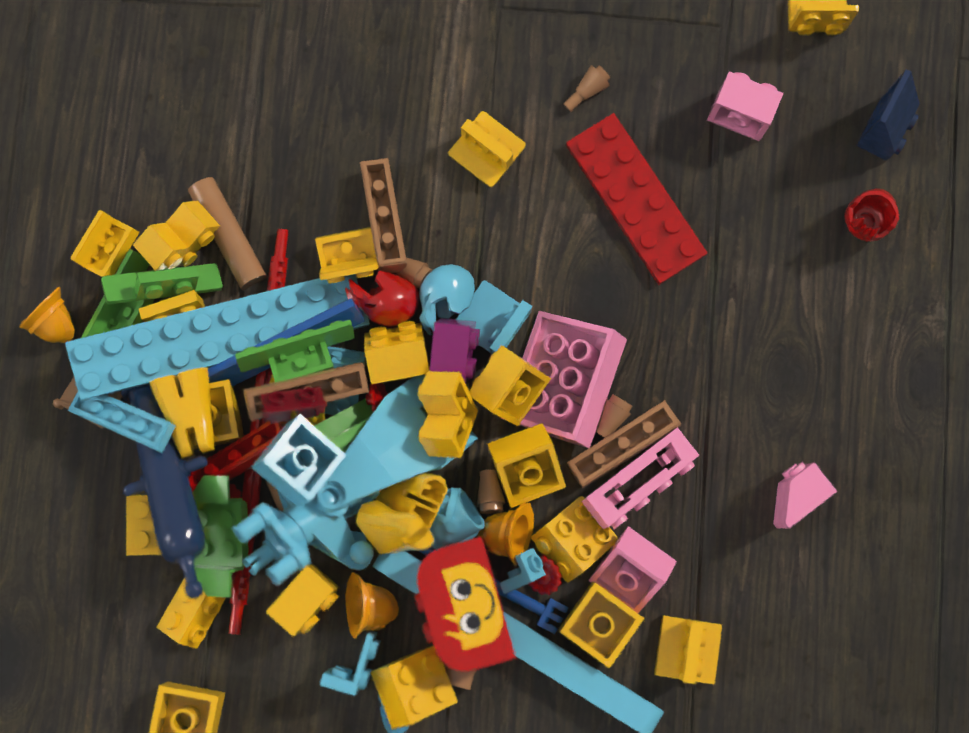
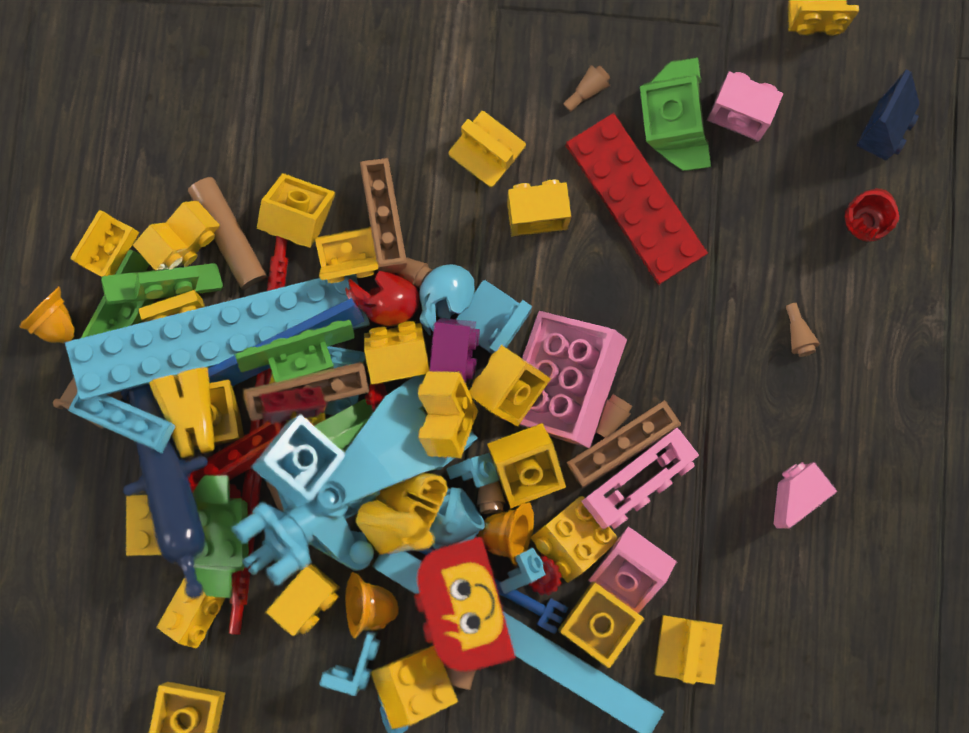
none -> yellow slope [257,173,335,248]
none -> medium azure bracket [446,453,499,487]
none -> yellow brick [507,180,571,236]
none -> bright green piece [640,58,711,171]
none -> medium nougat cone [786,303,820,357]

